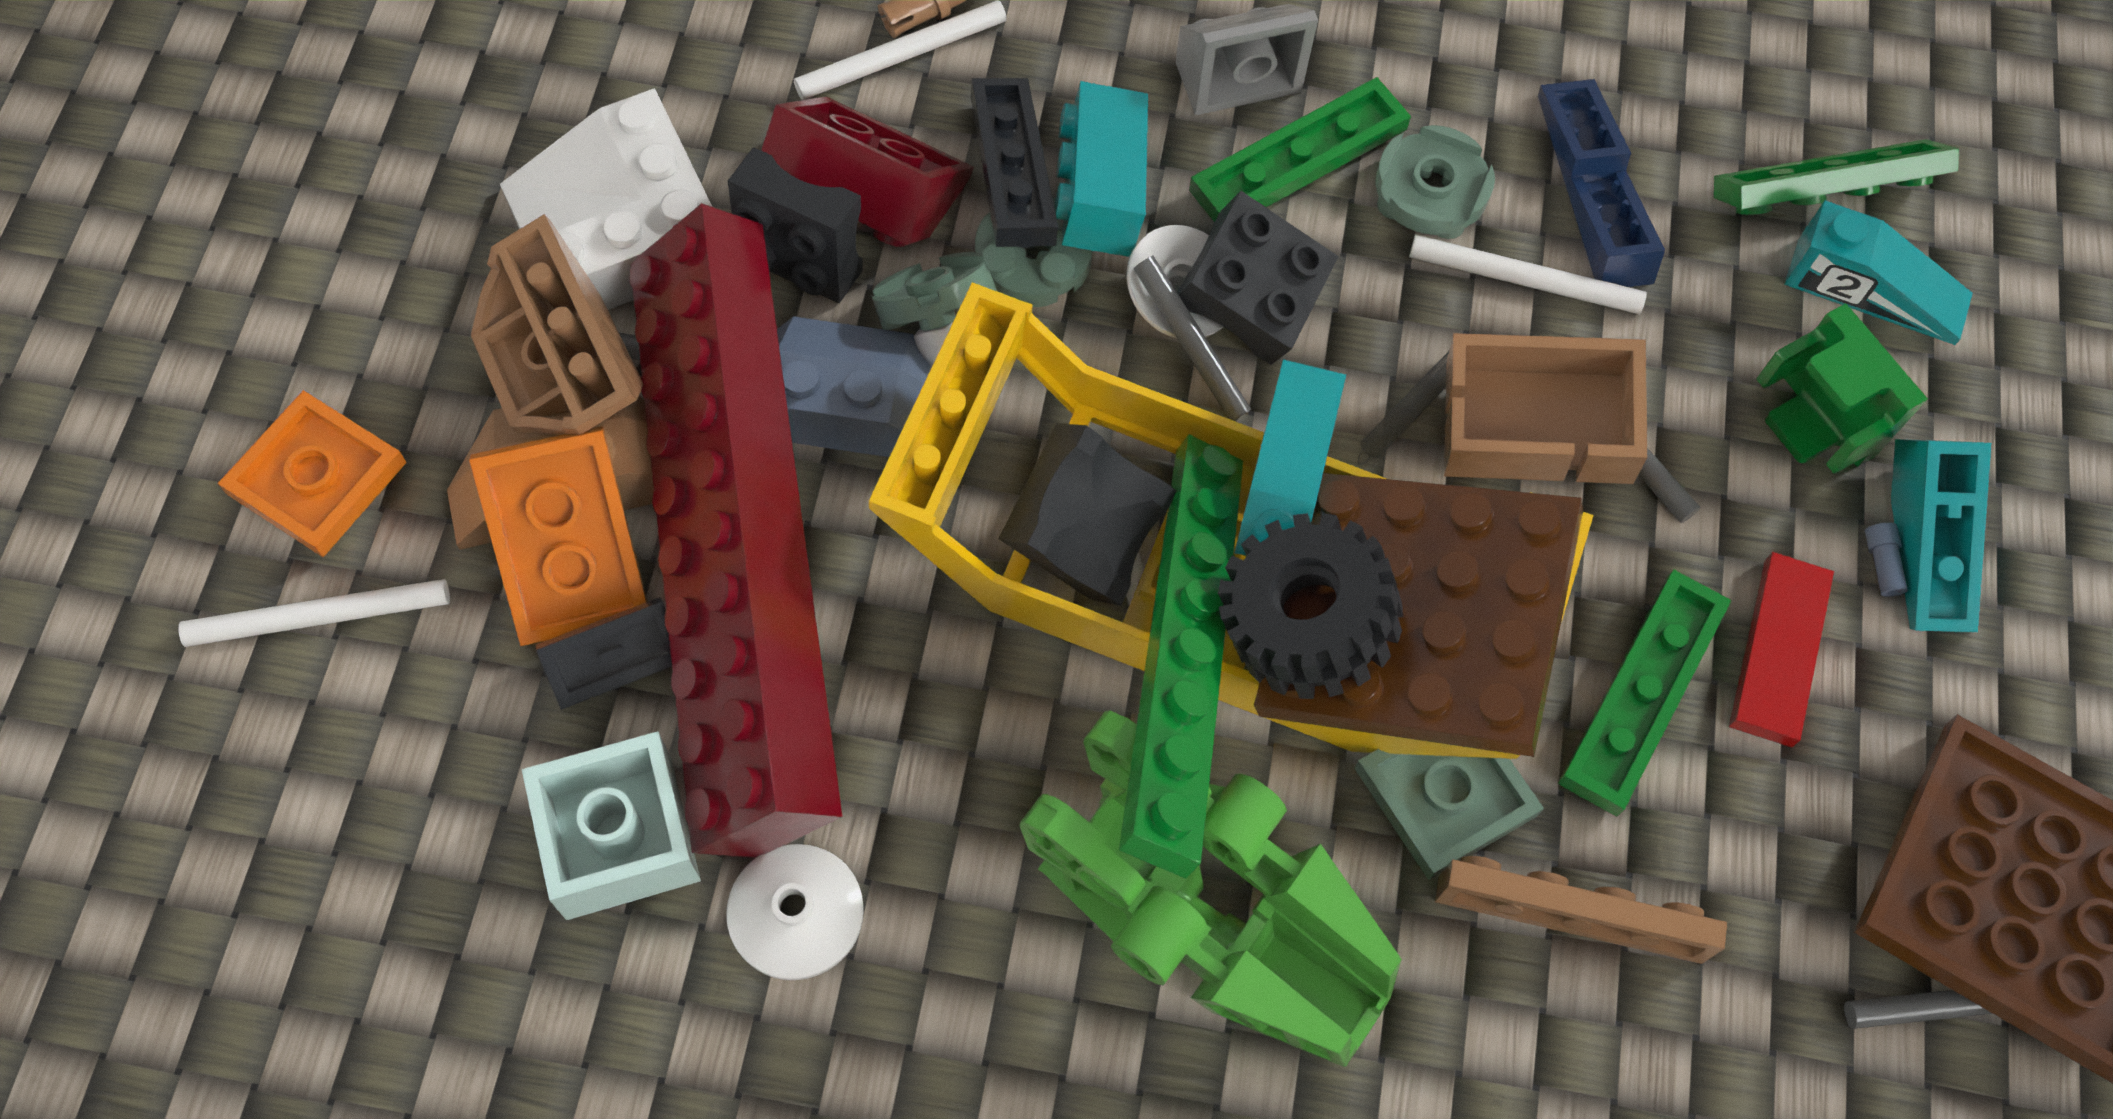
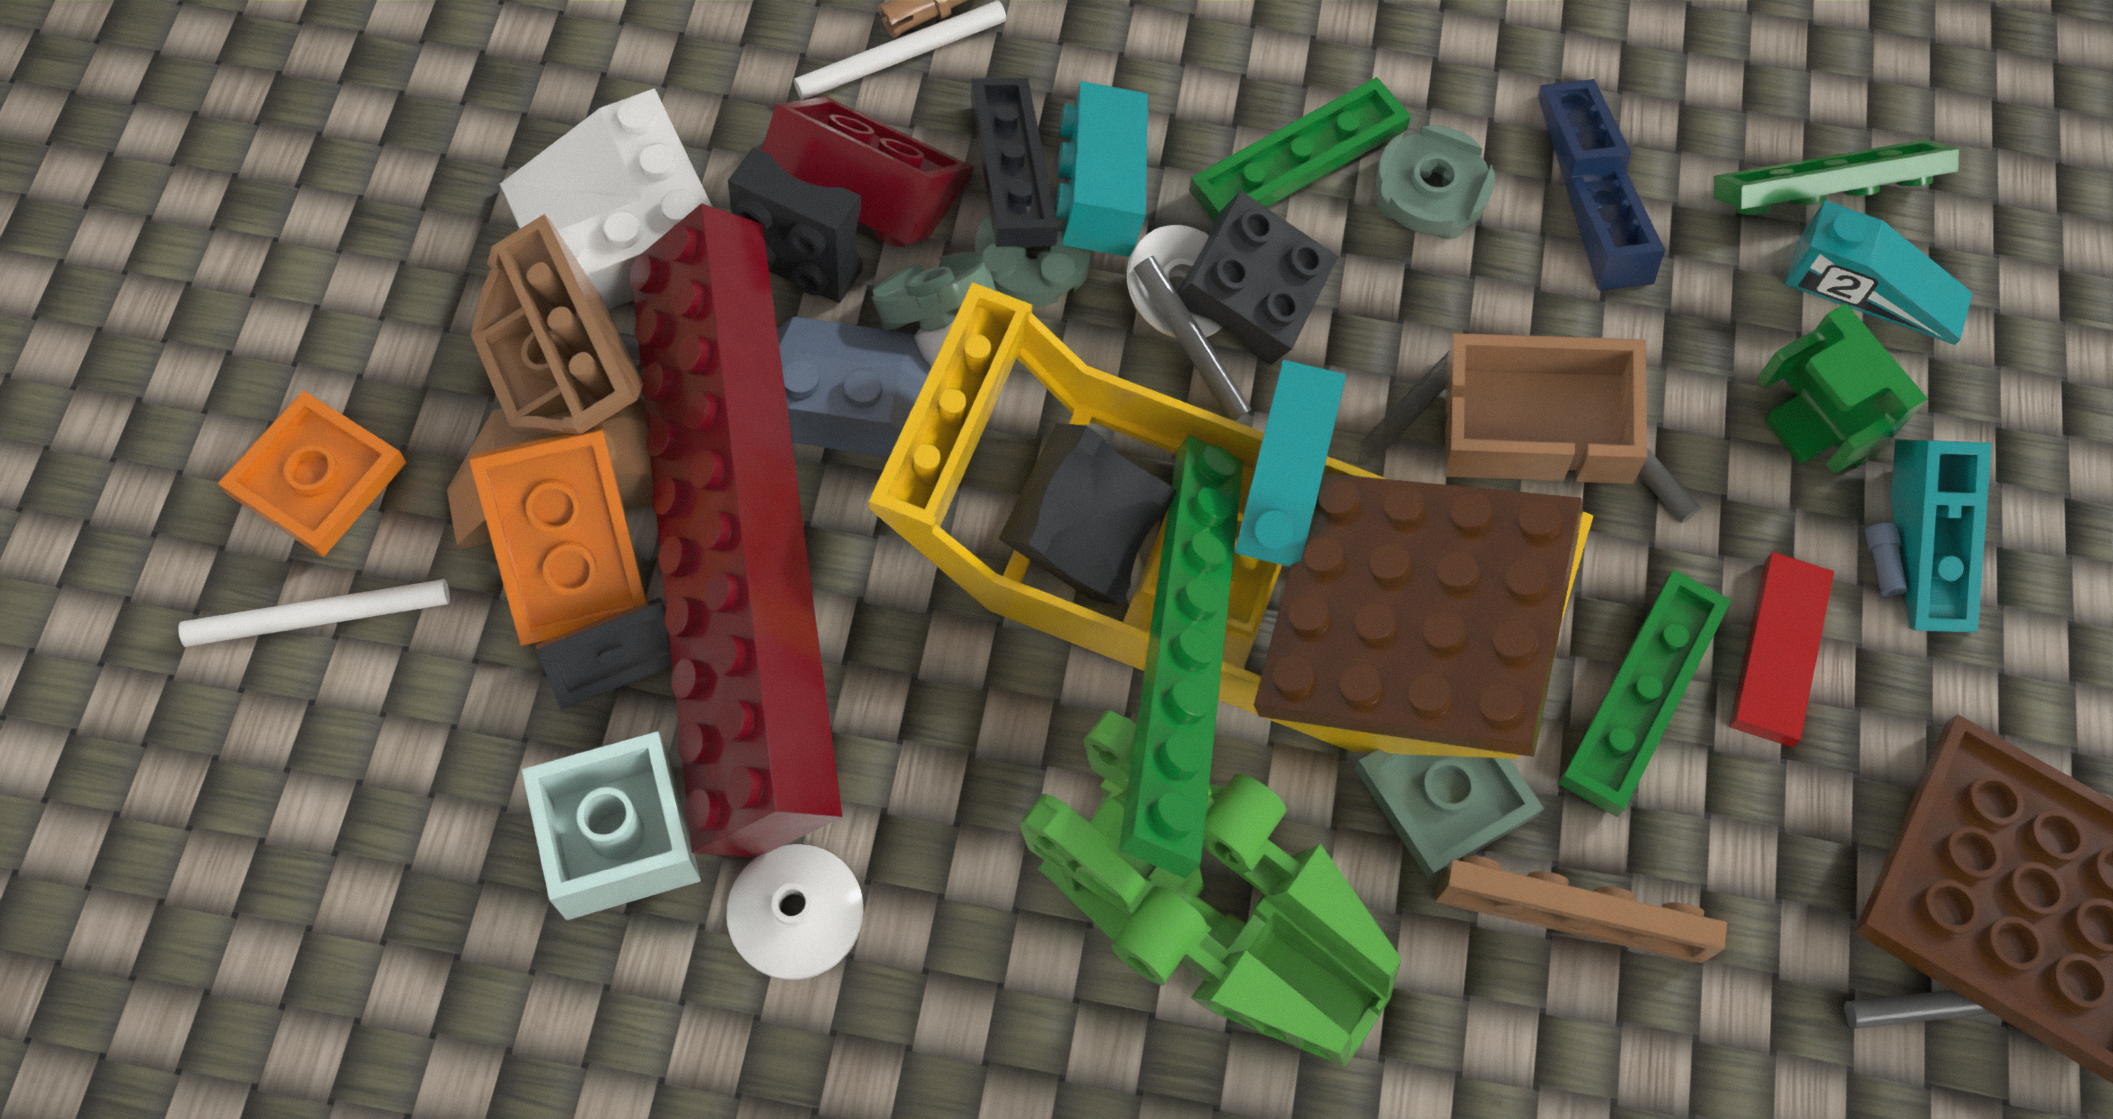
light grey slope [1175,4,1318,115] -> none
black tyre [1218,513,1403,699] -> none
white bar [1409,235,1647,315] -> none

